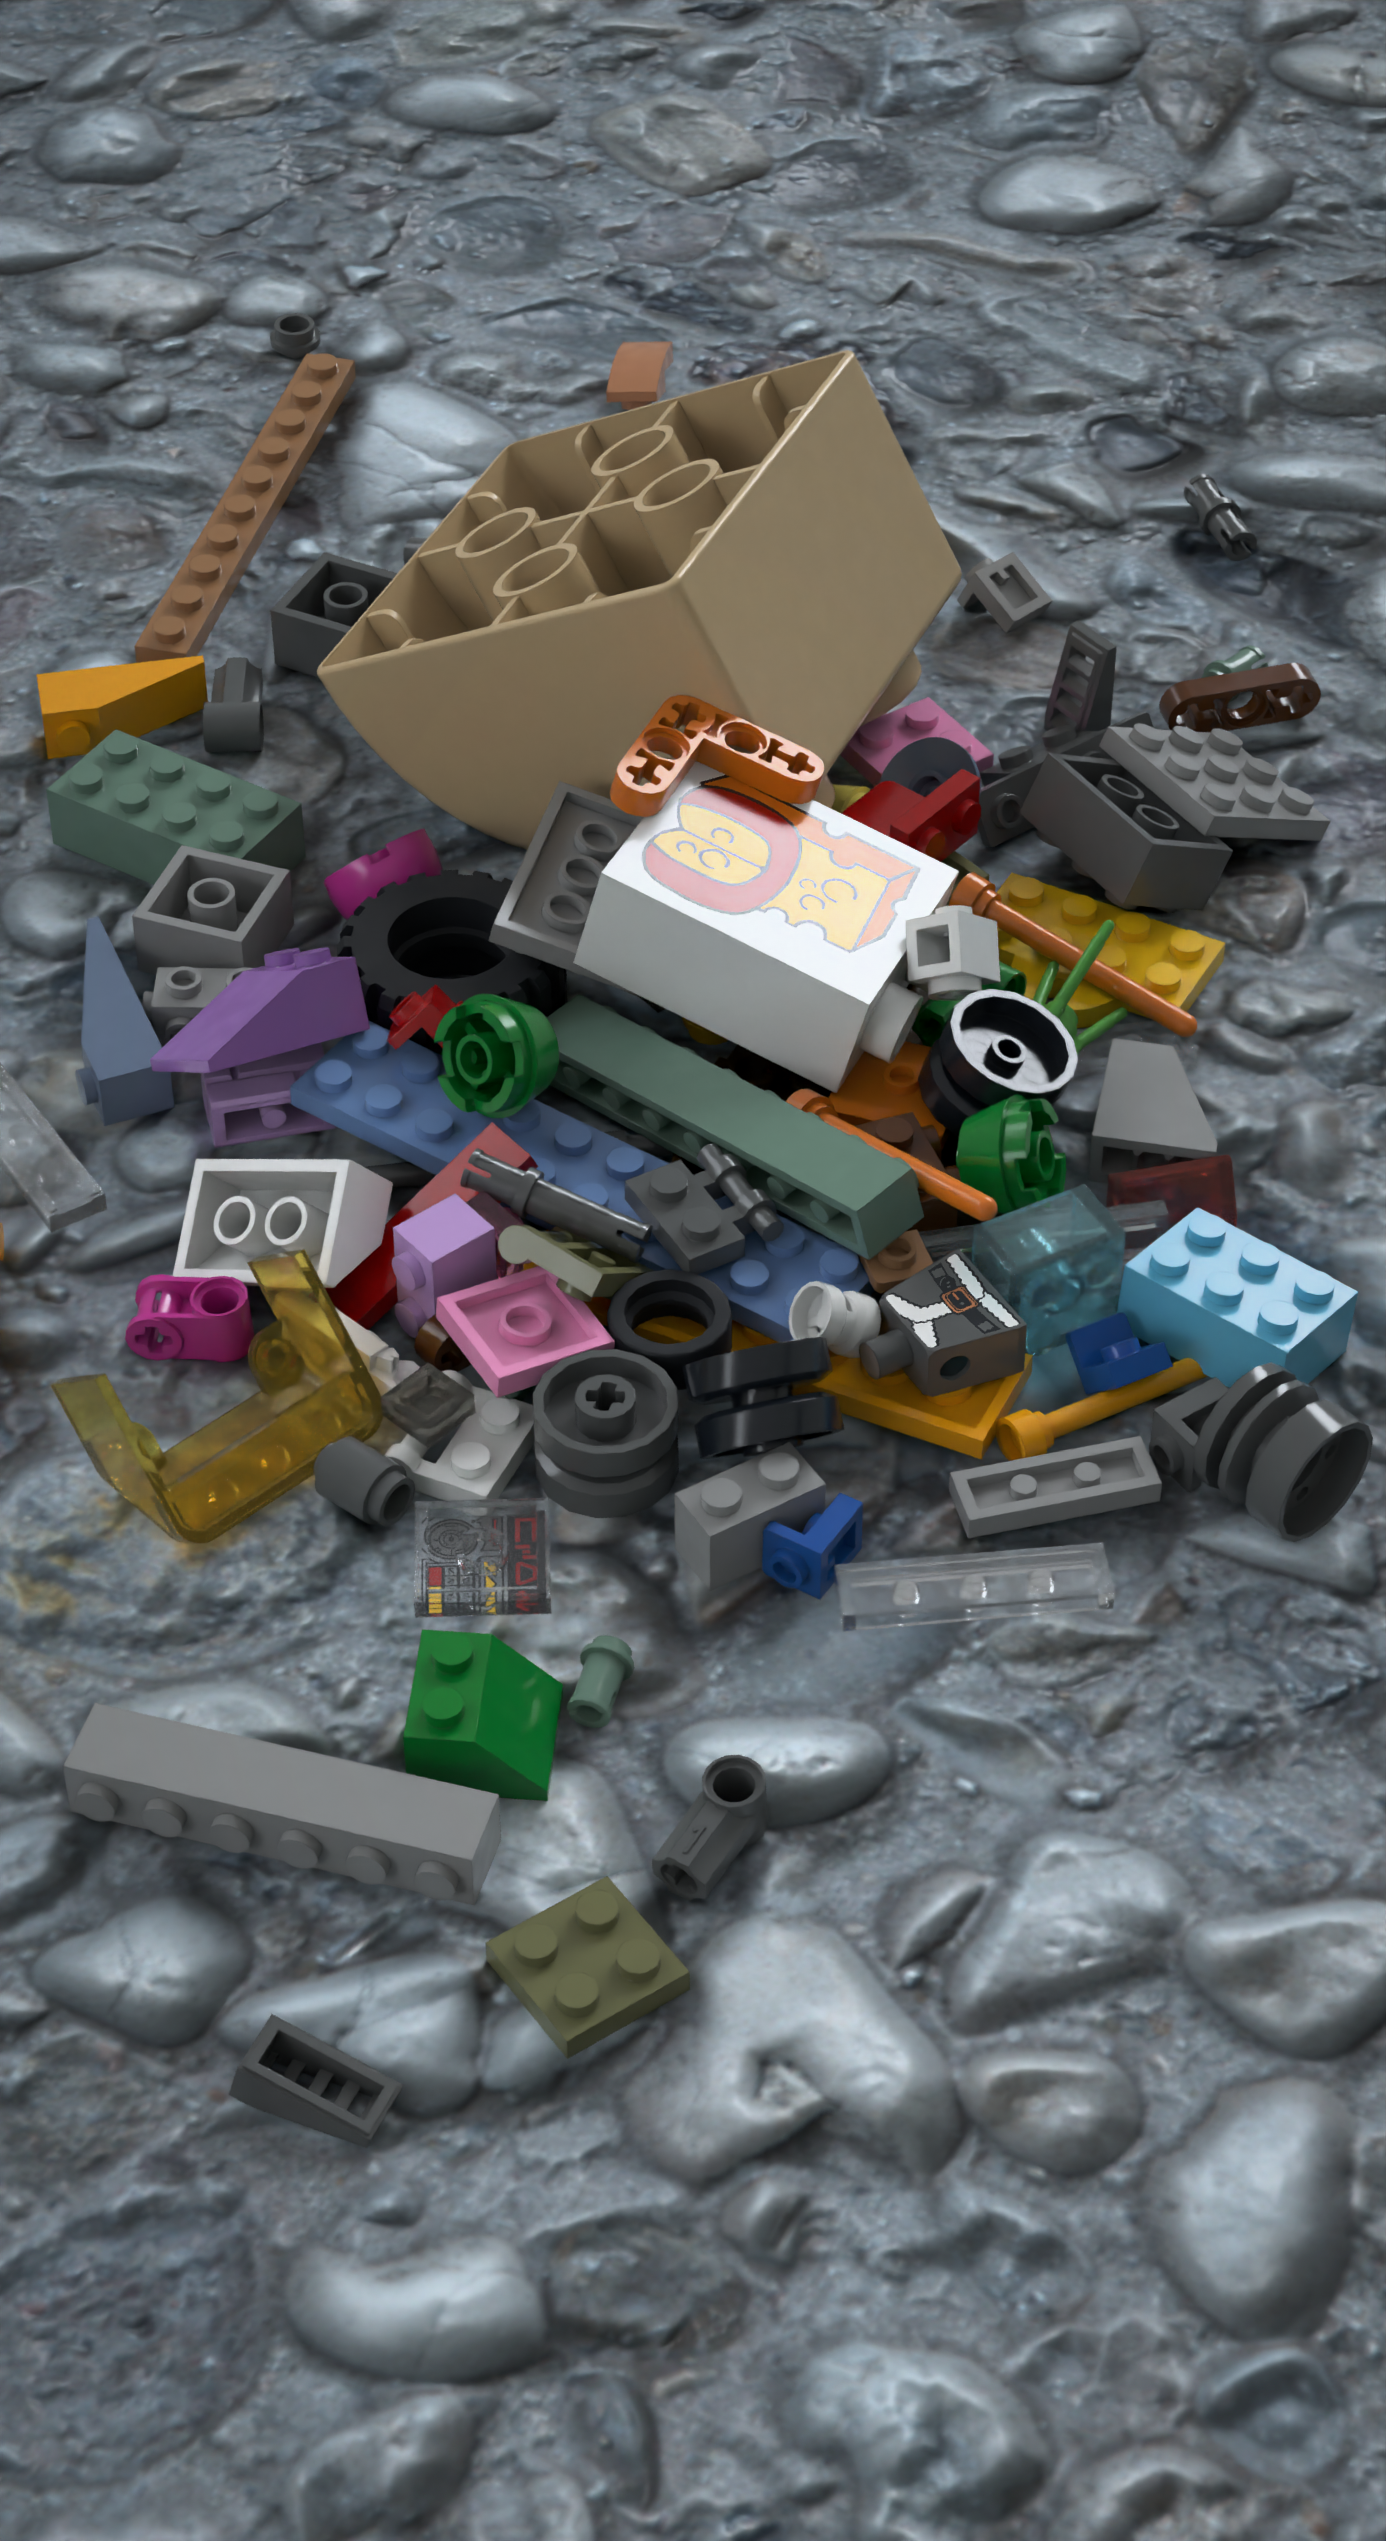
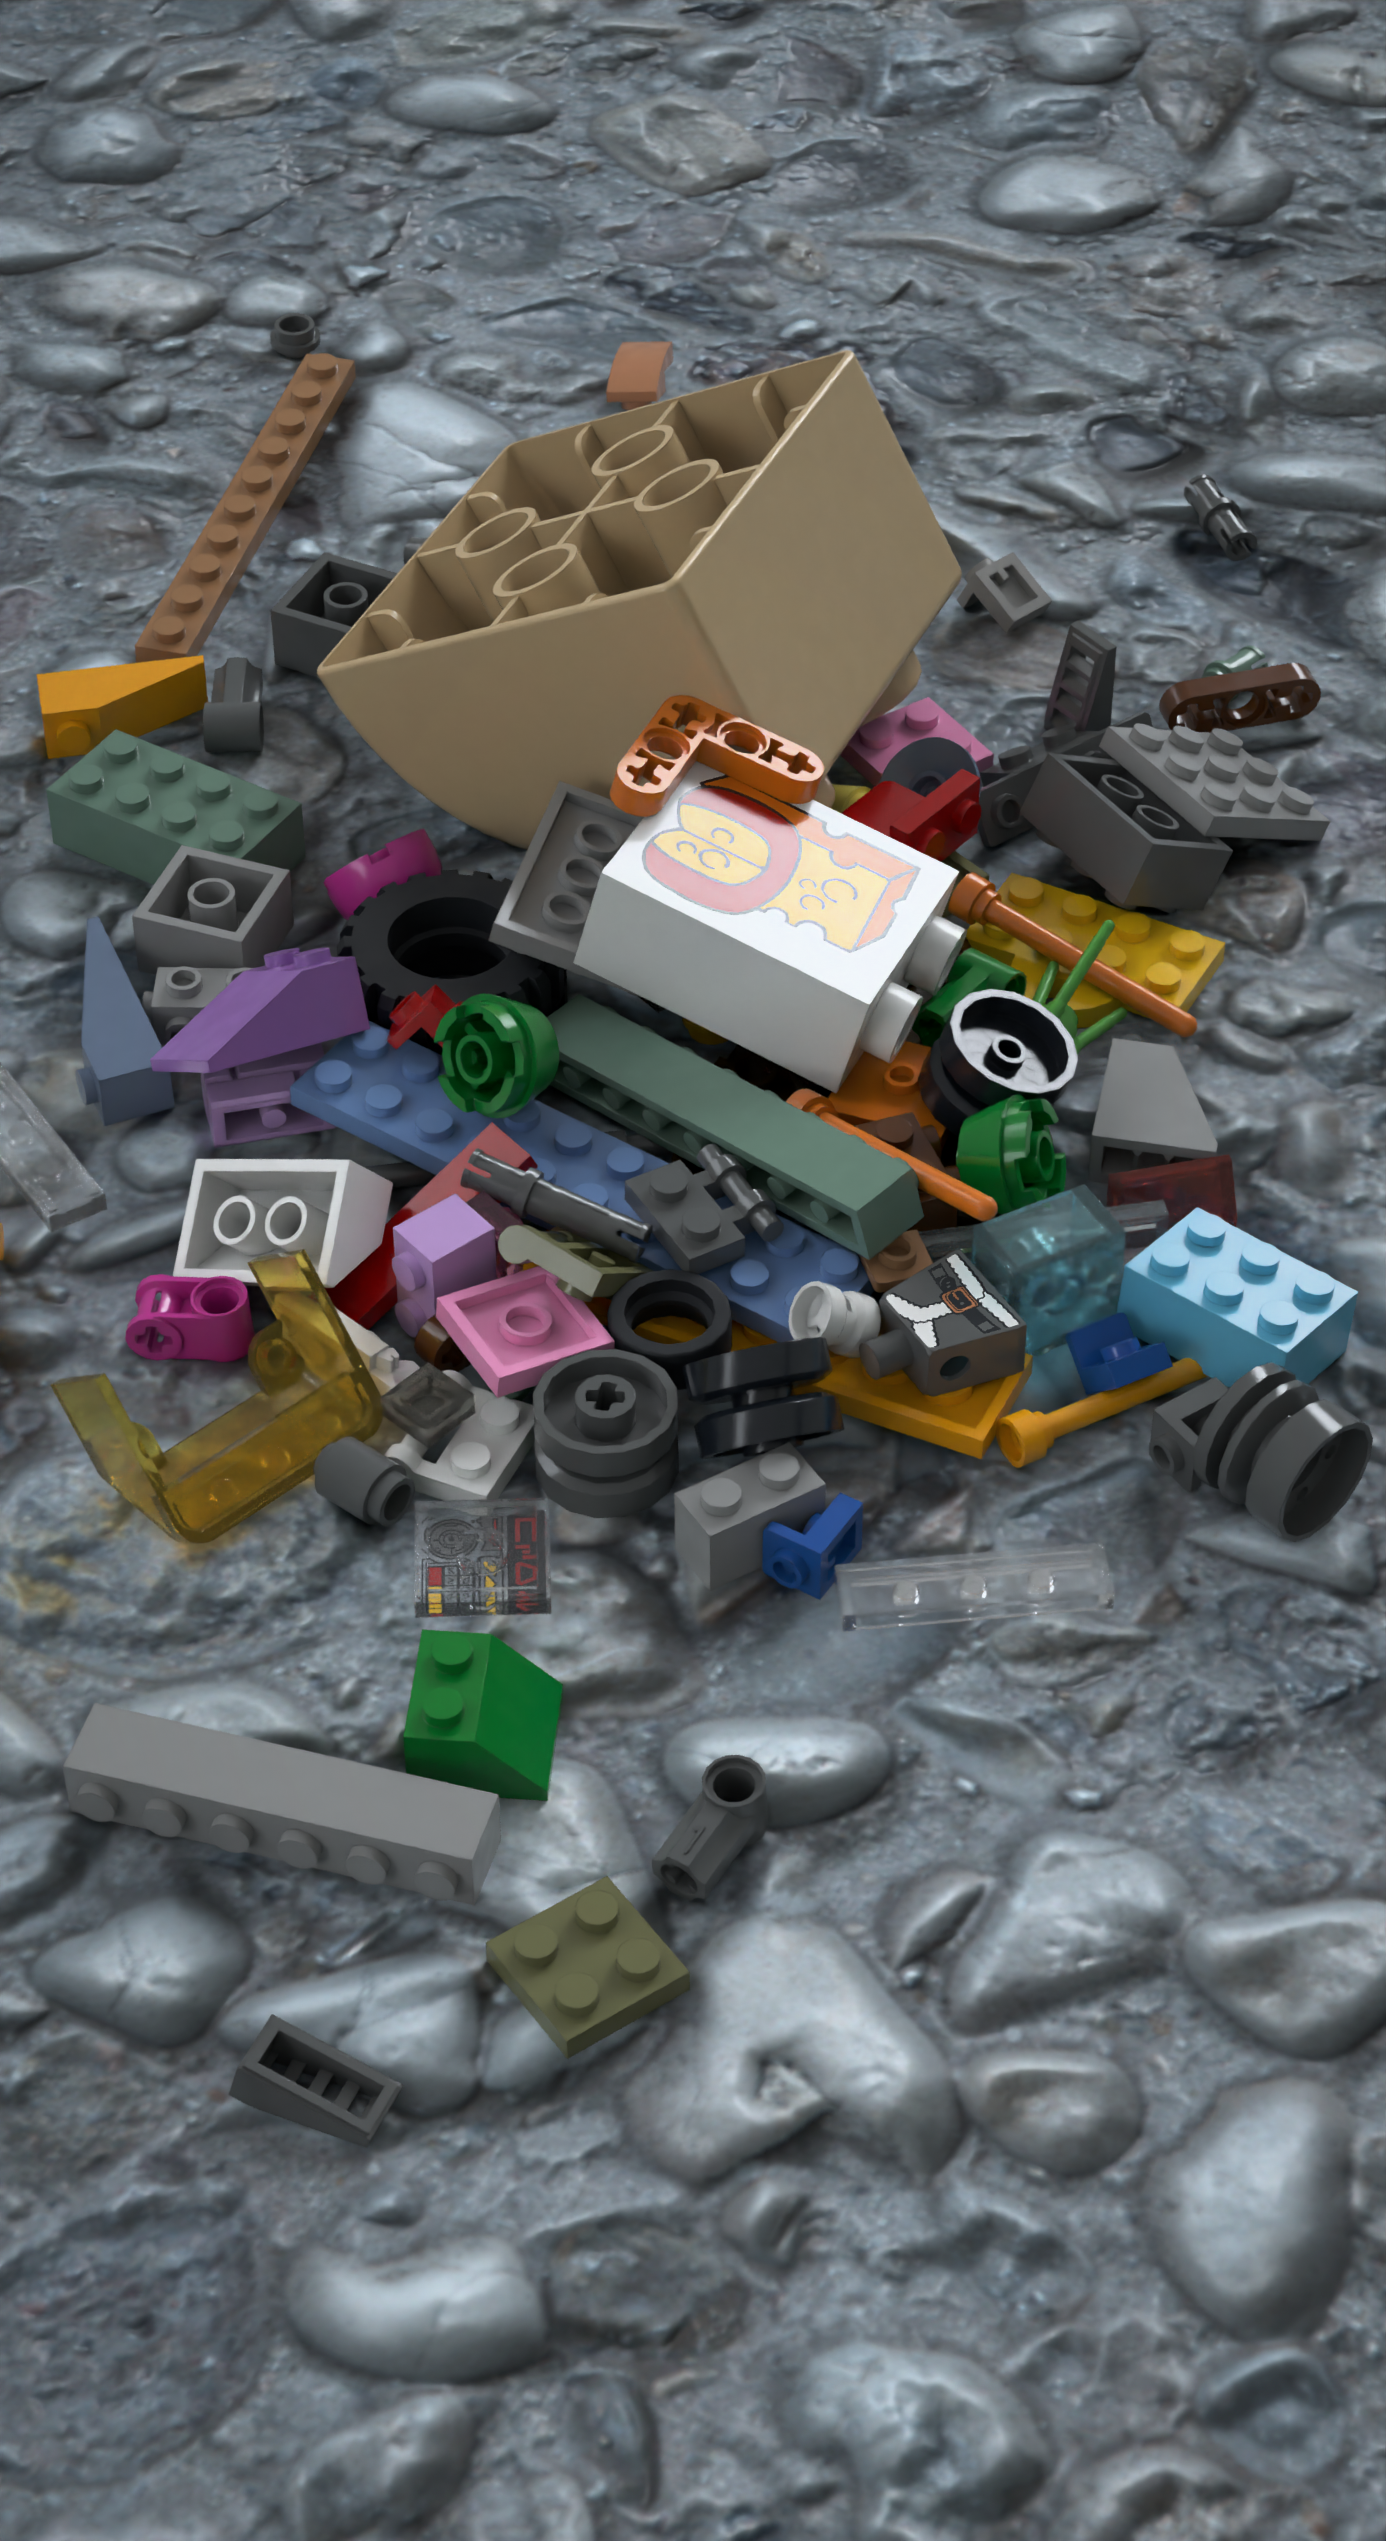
sand green pin [567,1635,634,1728] -> none
white brick [905,905,1000,1001] -> none
light grey plate [949,1436,1162,1539] -> none

